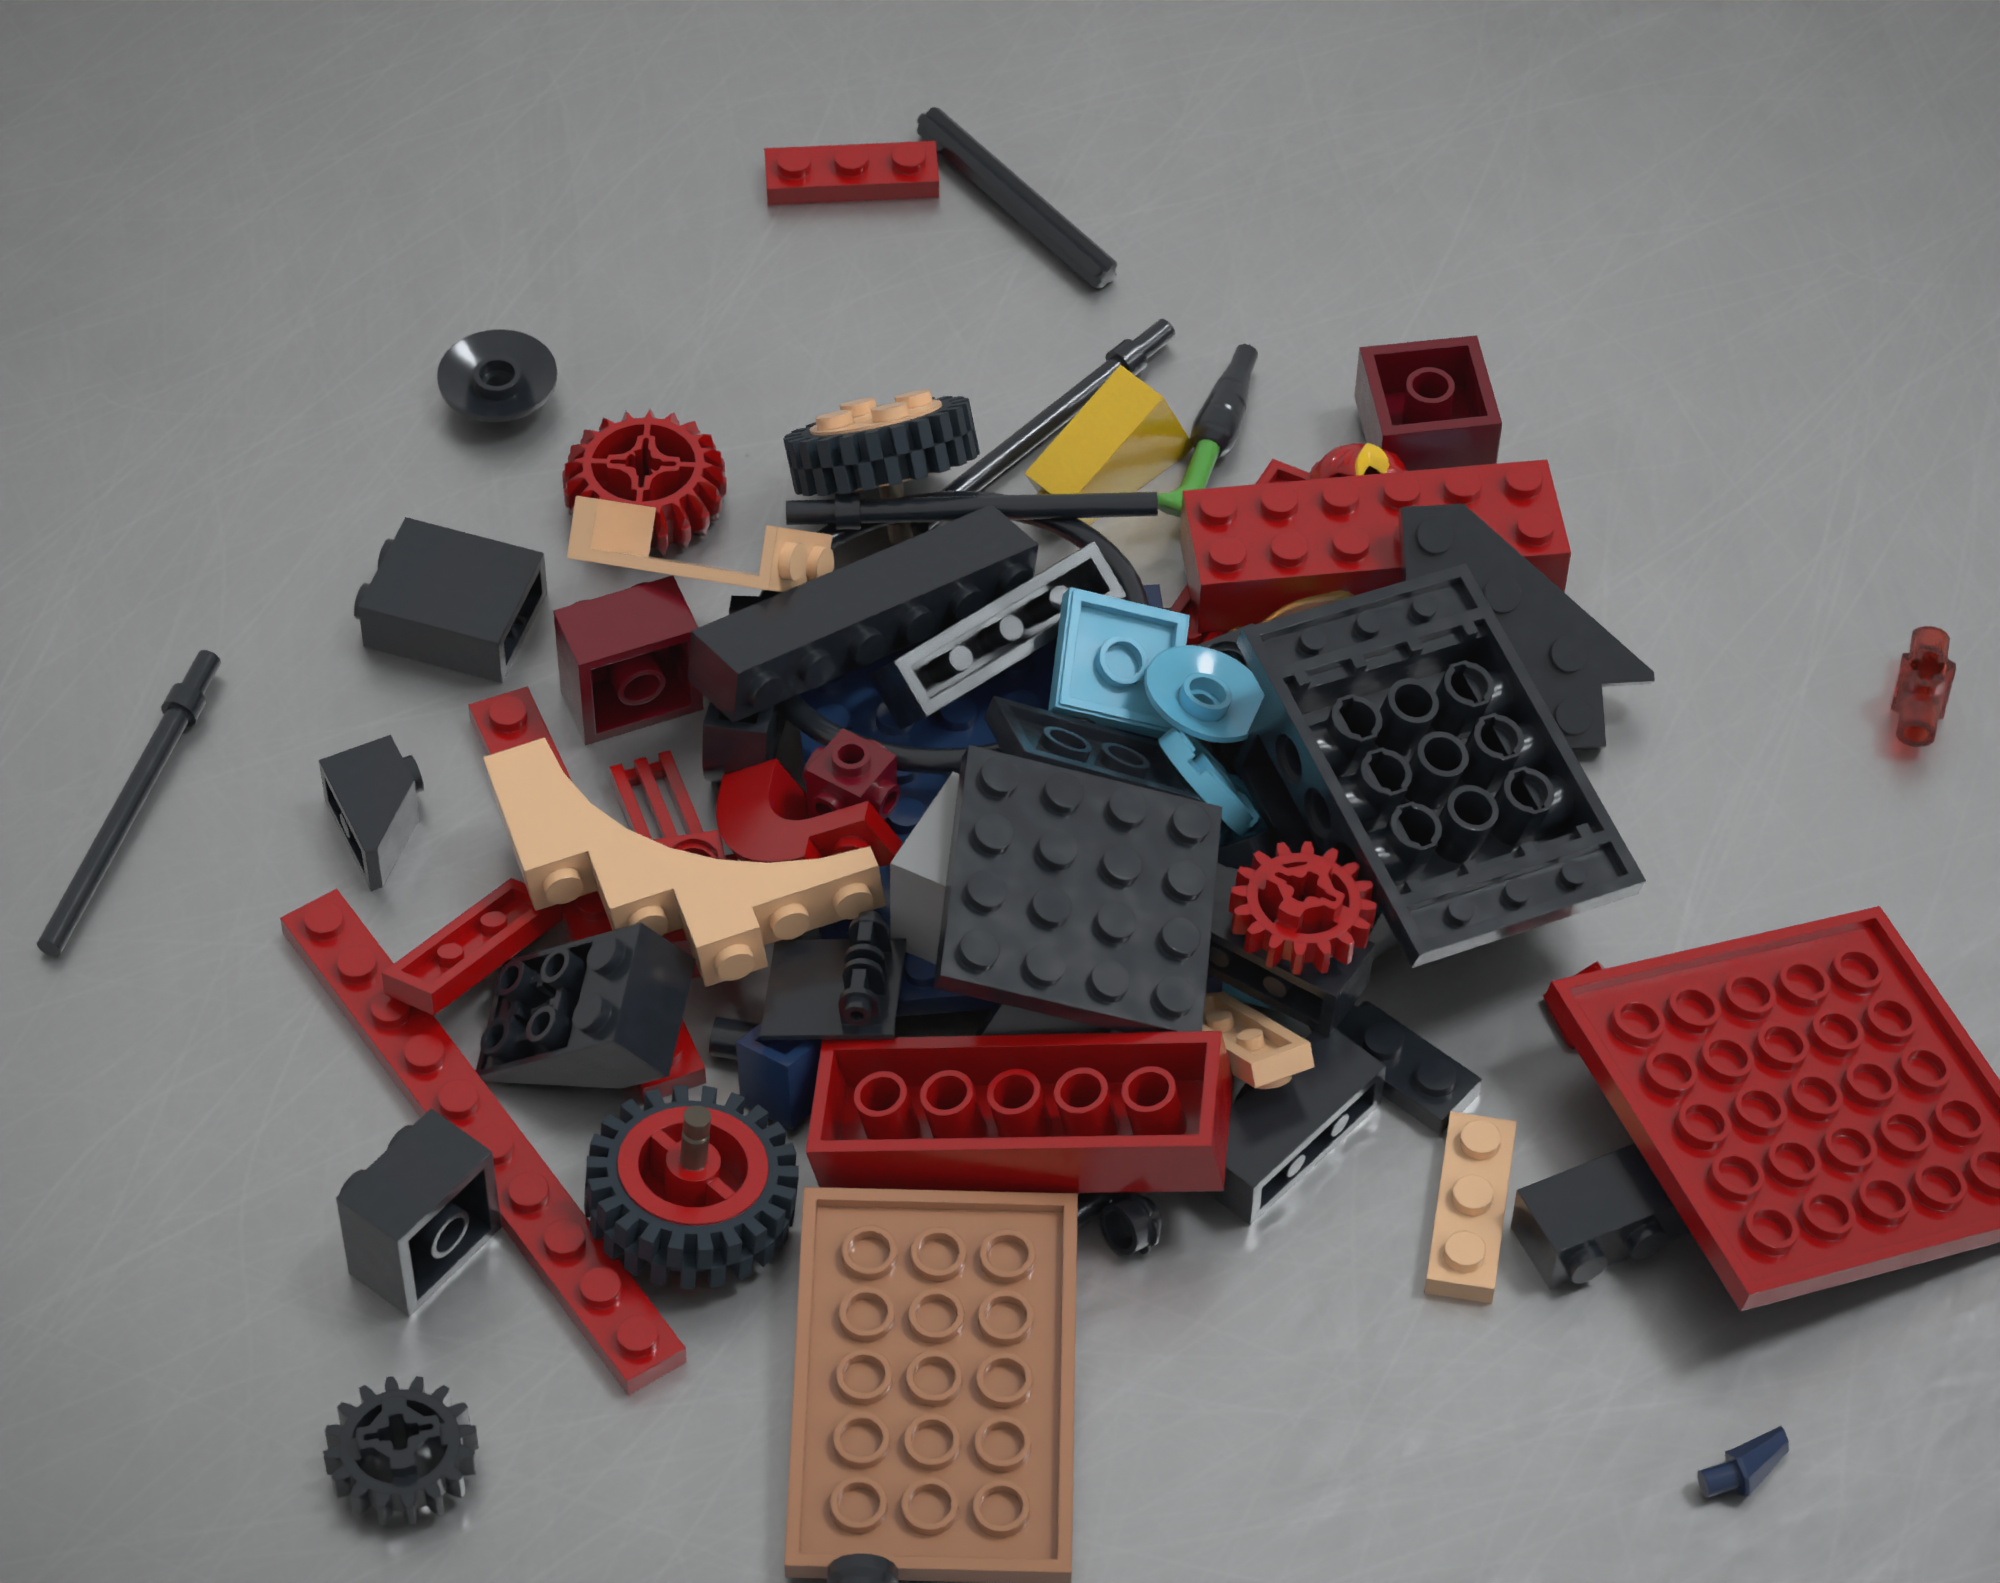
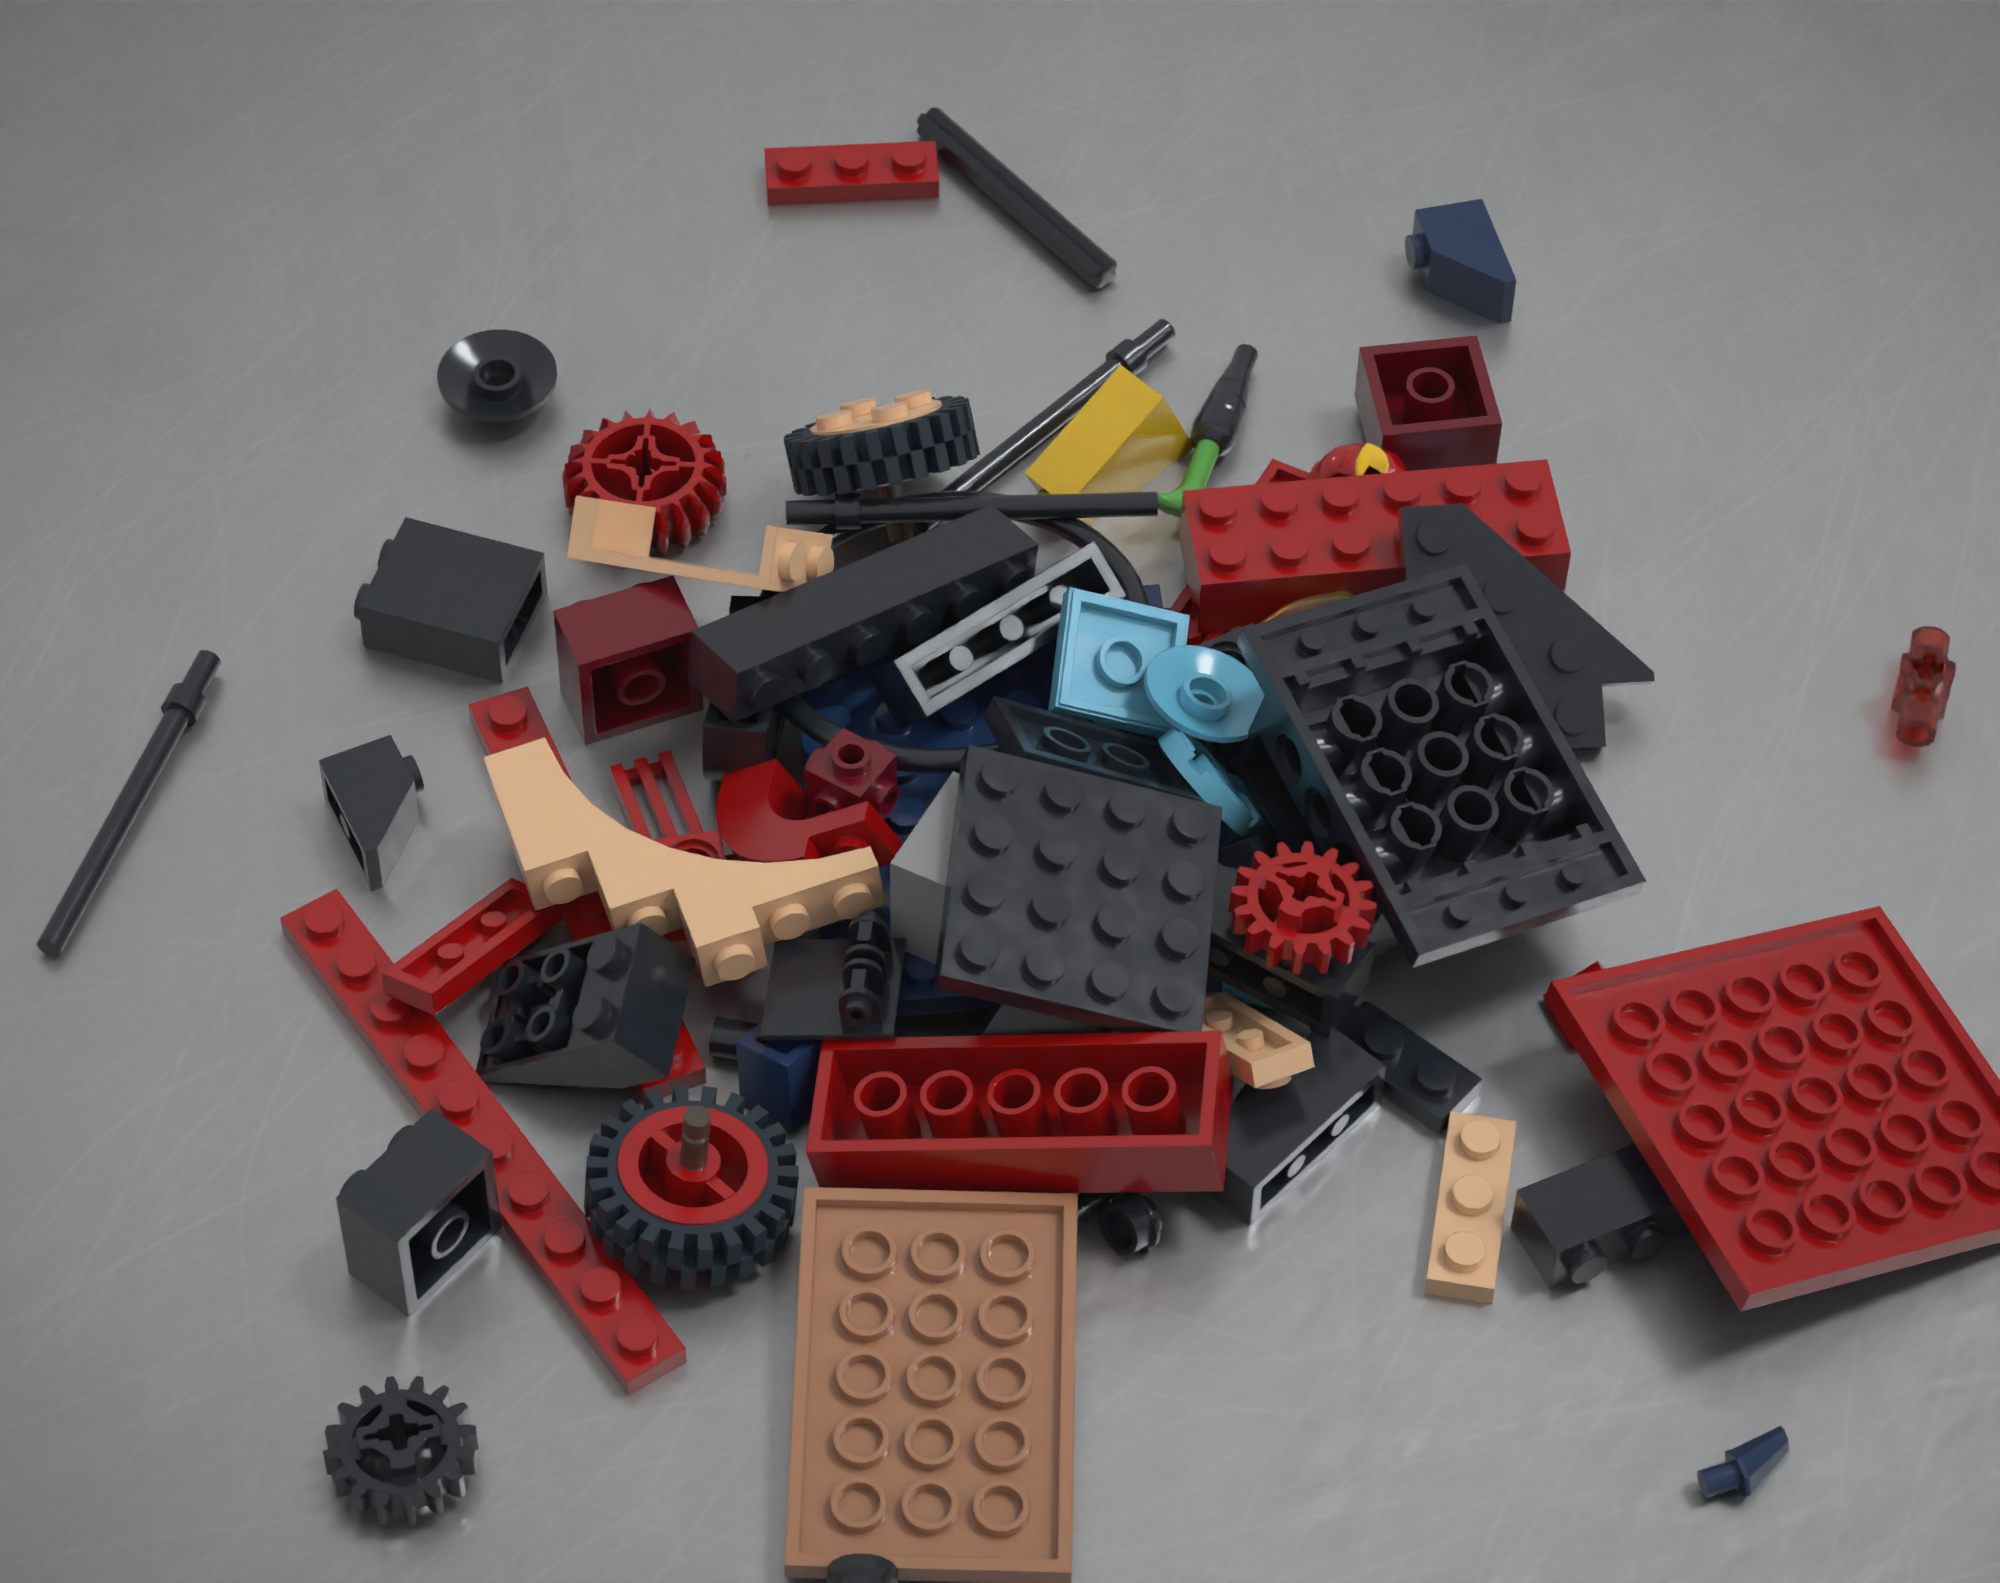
none -> dark blue slope [1405,199,1517,323]

